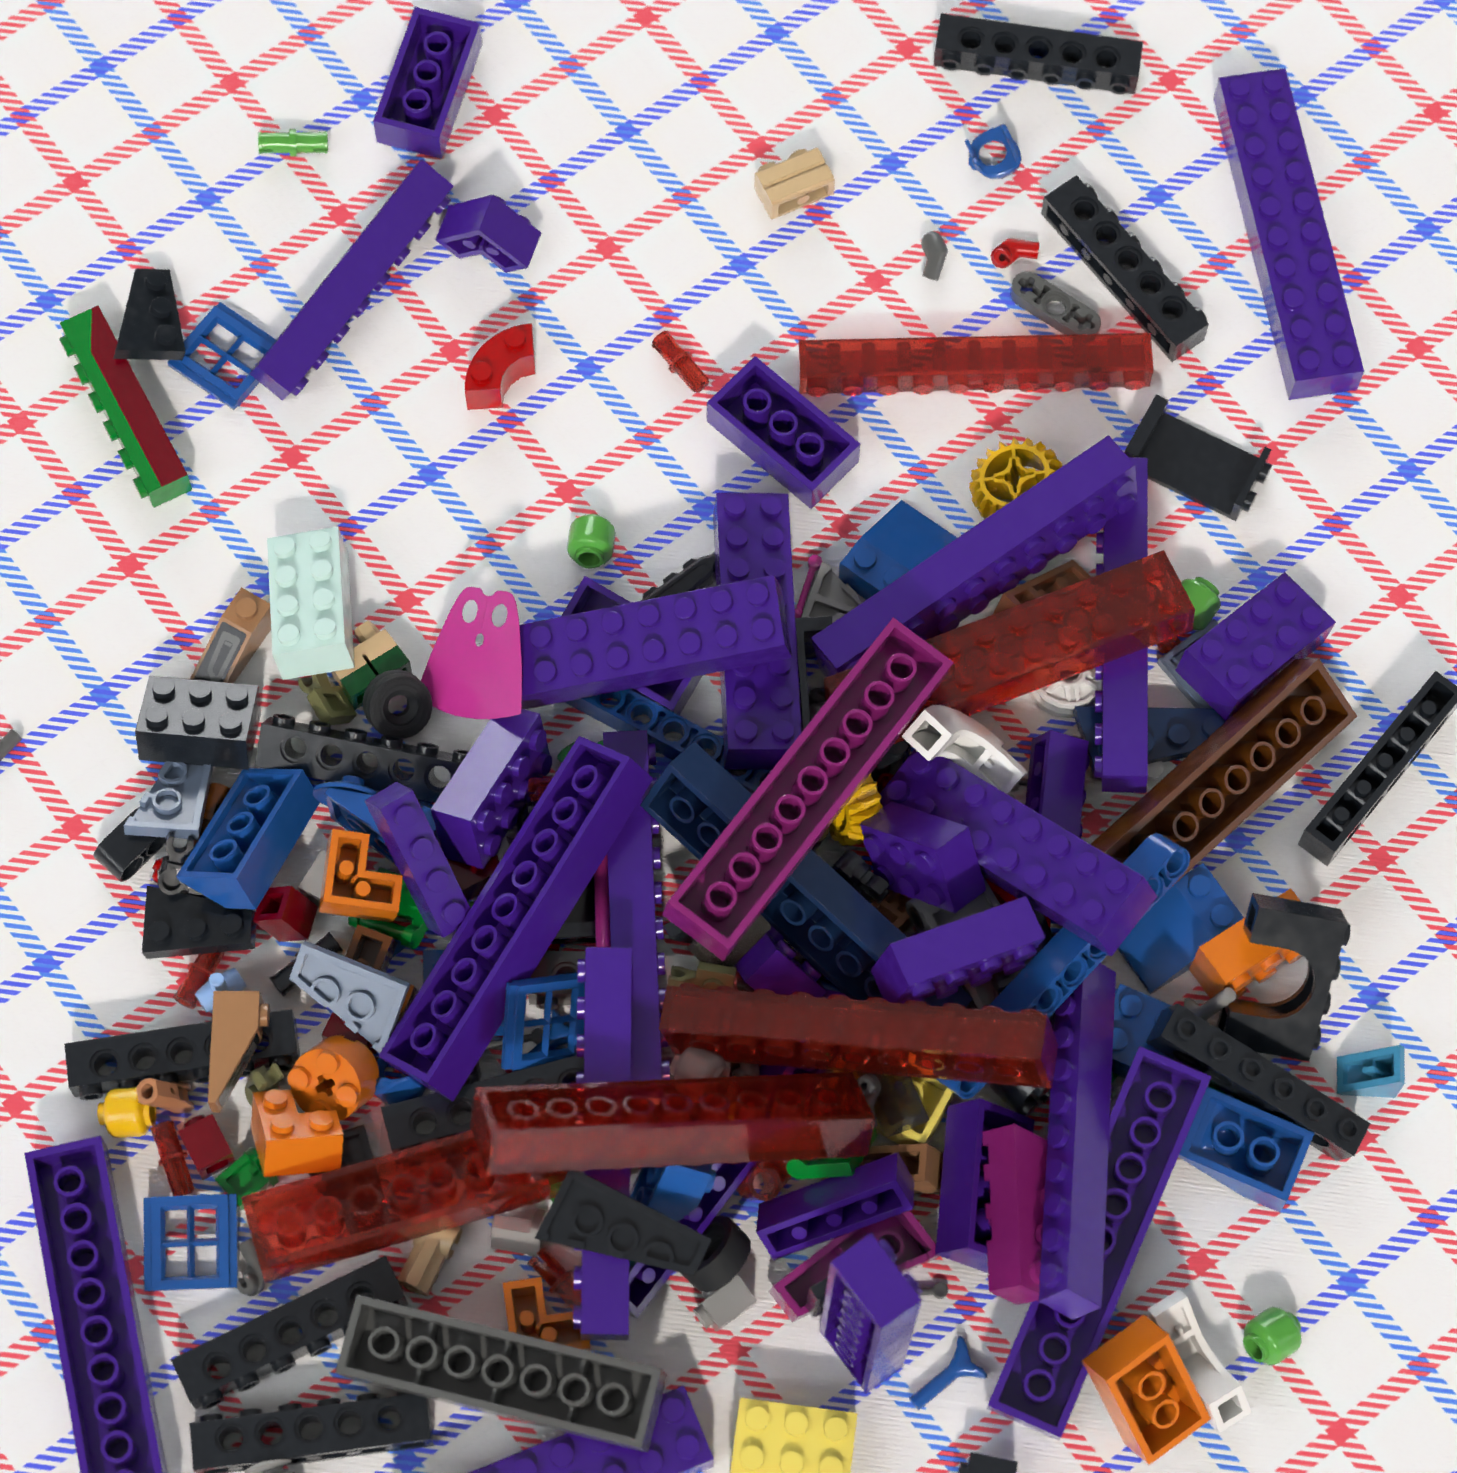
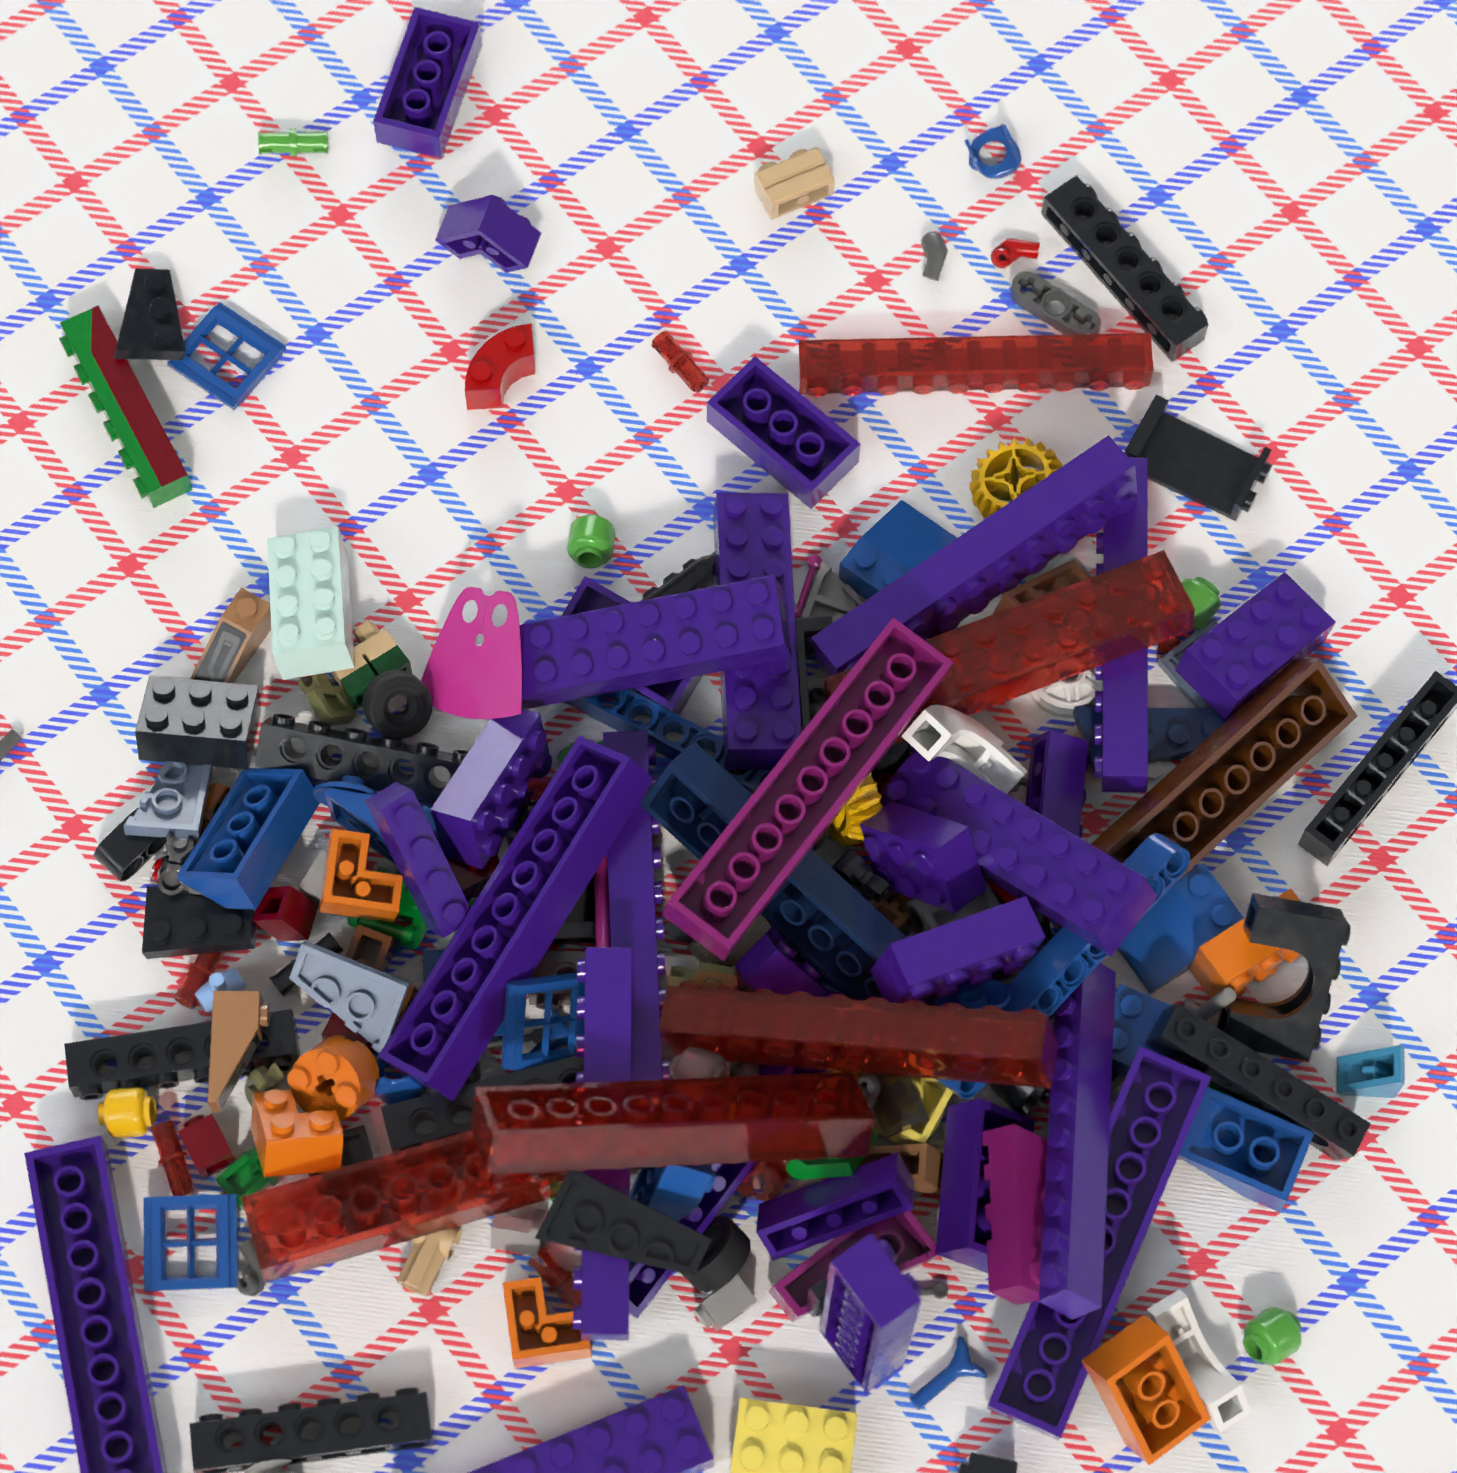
nougat bar [136,1078,195,1114] -> none
black brick [171,1255,408,1409] -> none
dark purple brick [250,159,454,401] -> none
dark grey brick [335,1295,668,1453] -> none
black brick [933,13,1143,95] -> none
dark purple brick [1213,68,1364,400] -> none
none -> blue dish [933,980,1011,1023]

